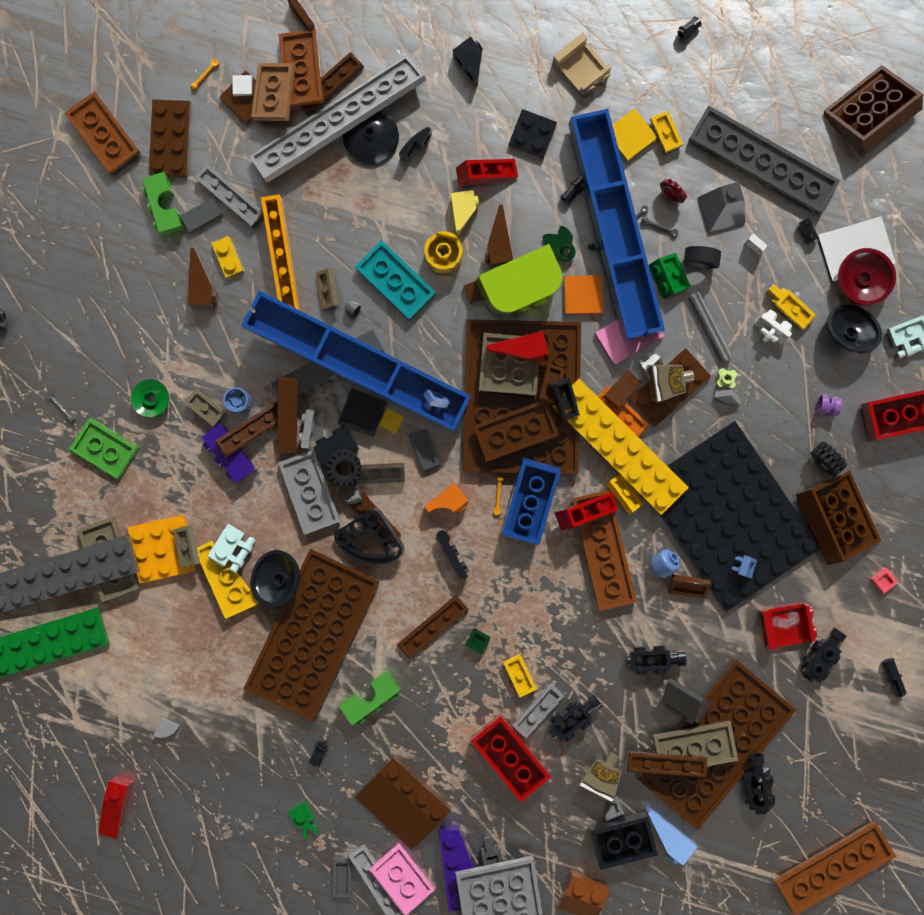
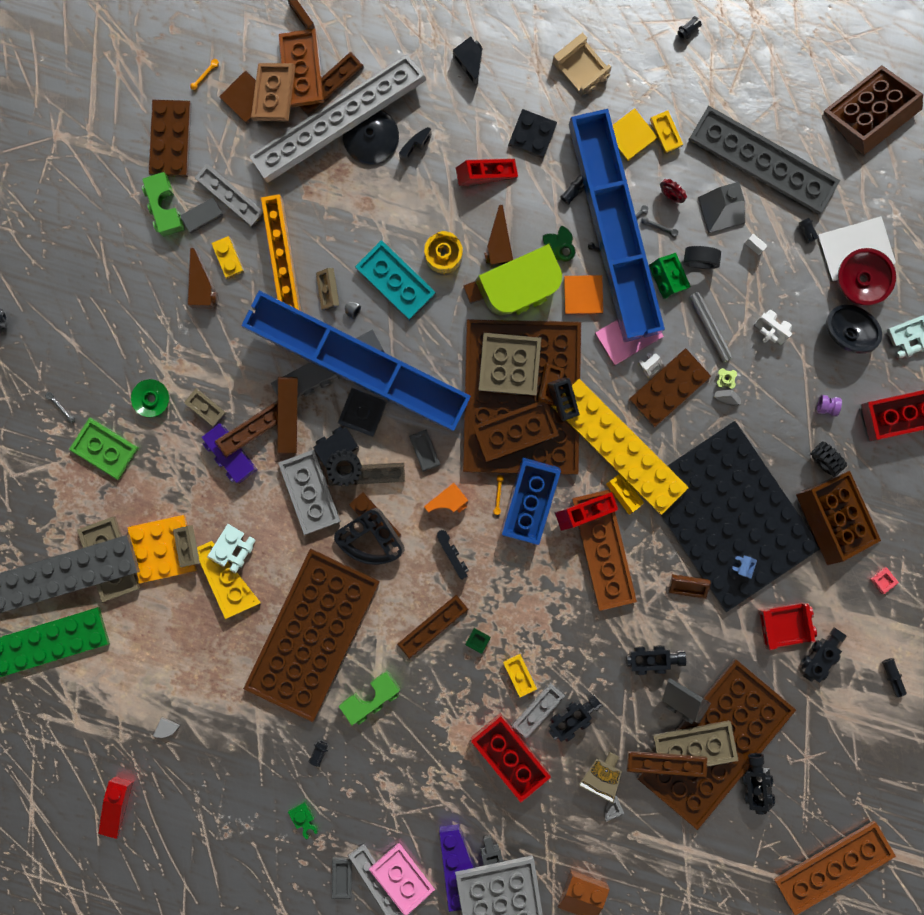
dark orange plate [65,91,141,175] -> none
medium blue wheel [223,387,252,414] -> none
white tile [233,75,253,96] -> none
black dish [250,550,300,608] -> none
light grey plate [298,409,316,450] -> none
light grey tile [339,485,362,504] -> none
reddish brown slope [355,754,451,850] -> none
yellow tile [379,408,404,434] -> none
medium blue tile [424,389,449,413] -> none
light yellow slope [451,190,479,235] -> none
red slope [486,331,549,363] -> none
black brick [589,811,658,870] -> none
orange tile [597,386,649,437] -> none
reddish brown tile [603,369,641,409] -> none
light blue slope [646,806,697,865] -> none
dark tan torso [647,364,695,402] -> none
medium blue head [651,550,680,578] -> none
yellow hinge [766,284,816,330] -> none
clear arm [772,612,800,629] -> none

